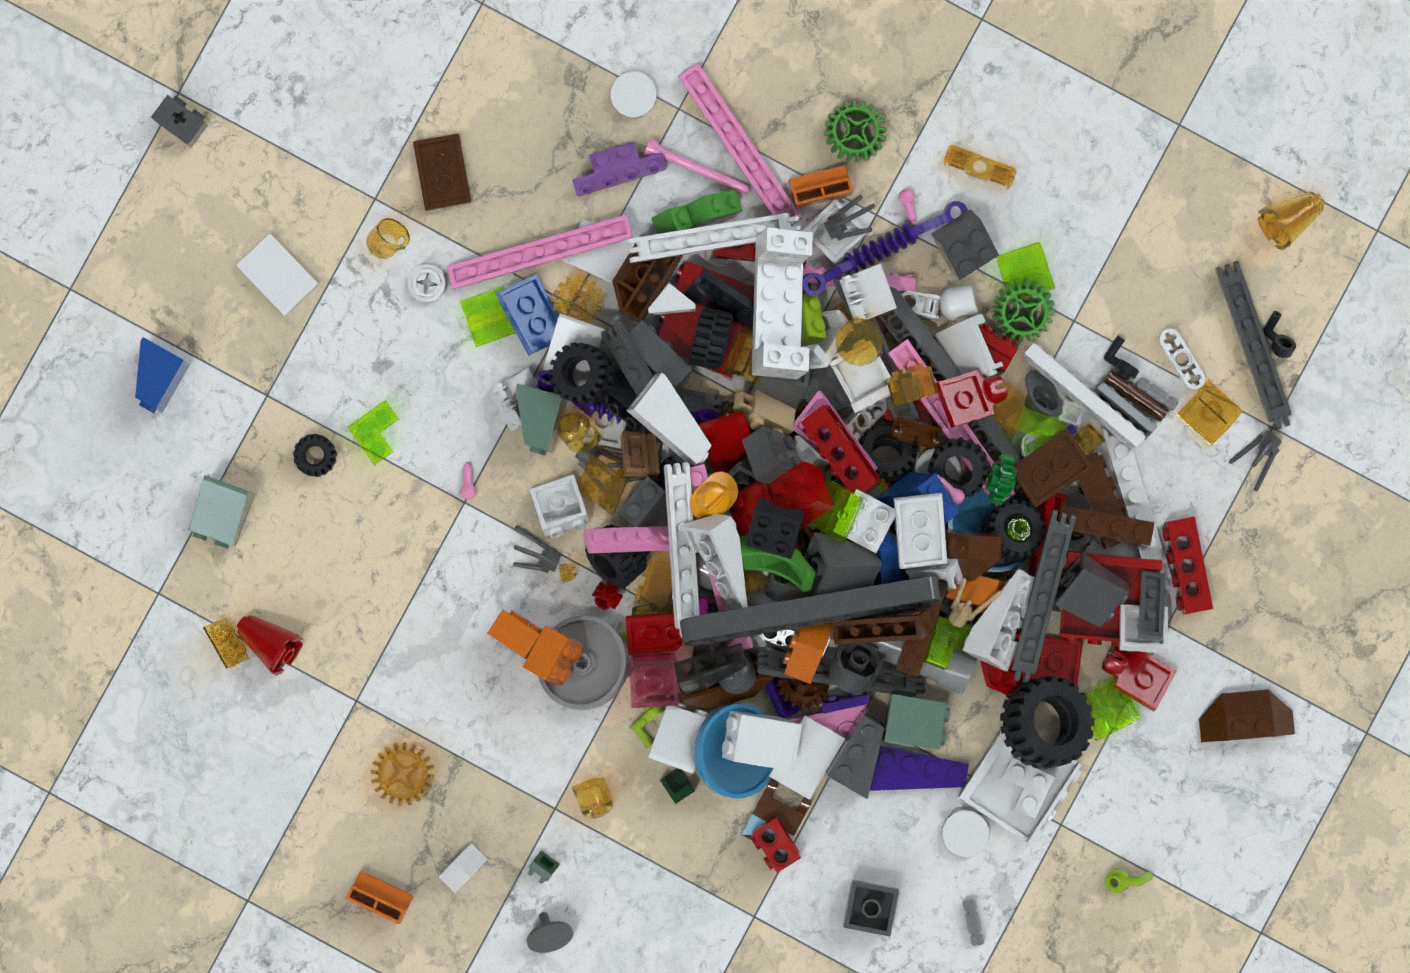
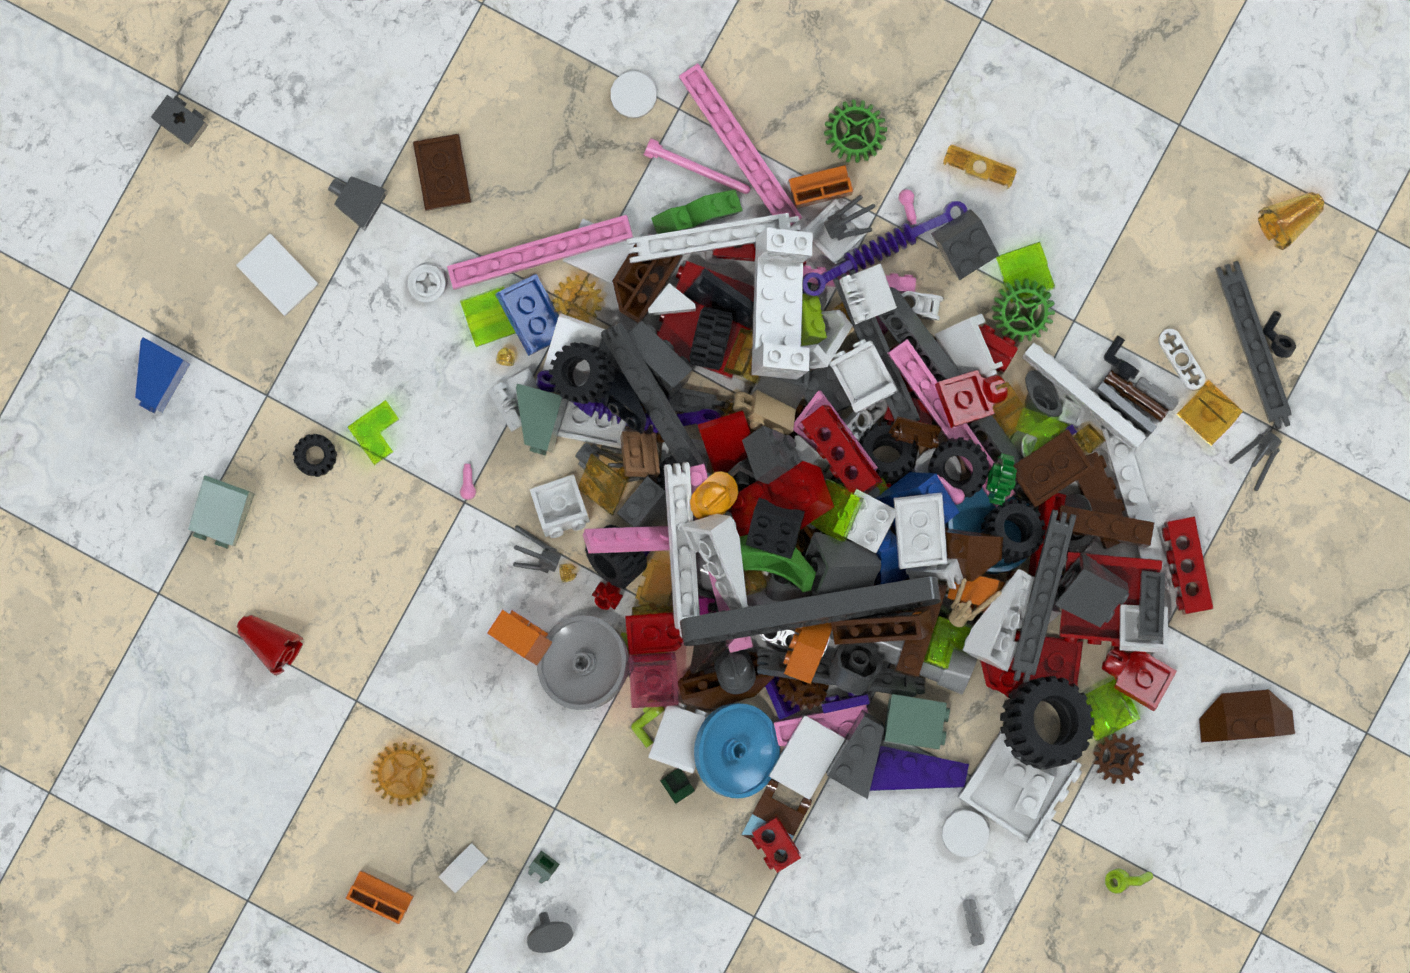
clear yellow hinge [203,618,250,669] -> none
clear yellow helmet [366,218,410,259] -> none
orange brick [523,625,584,686] -> none
clear yellow helmet [557,411,601,453] -> none
medium lavender bracket [572,142,666,197] -> none
clear yellow helmet [572,778,613,819] -> none
white slope [626,373,711,465] -> none
clear smoke slope [674,643,747,695] -> none
white slope [722,711,802,771] -> none
clear yellow tile [836,318,884,366] -> none
dark grey brick [843,879,899,937] -> none
clear yellow brick [886,363,938,406] -> none
white helmet [940,285,979,321] -> none
clear neon green cone [1006,518,1030,542] -> none
none -> dark grey torso [328,176,388,231]
none -> clear yellow hinge [496,347,515,366]
none -> reddish brown gear [1092,733,1144,784]

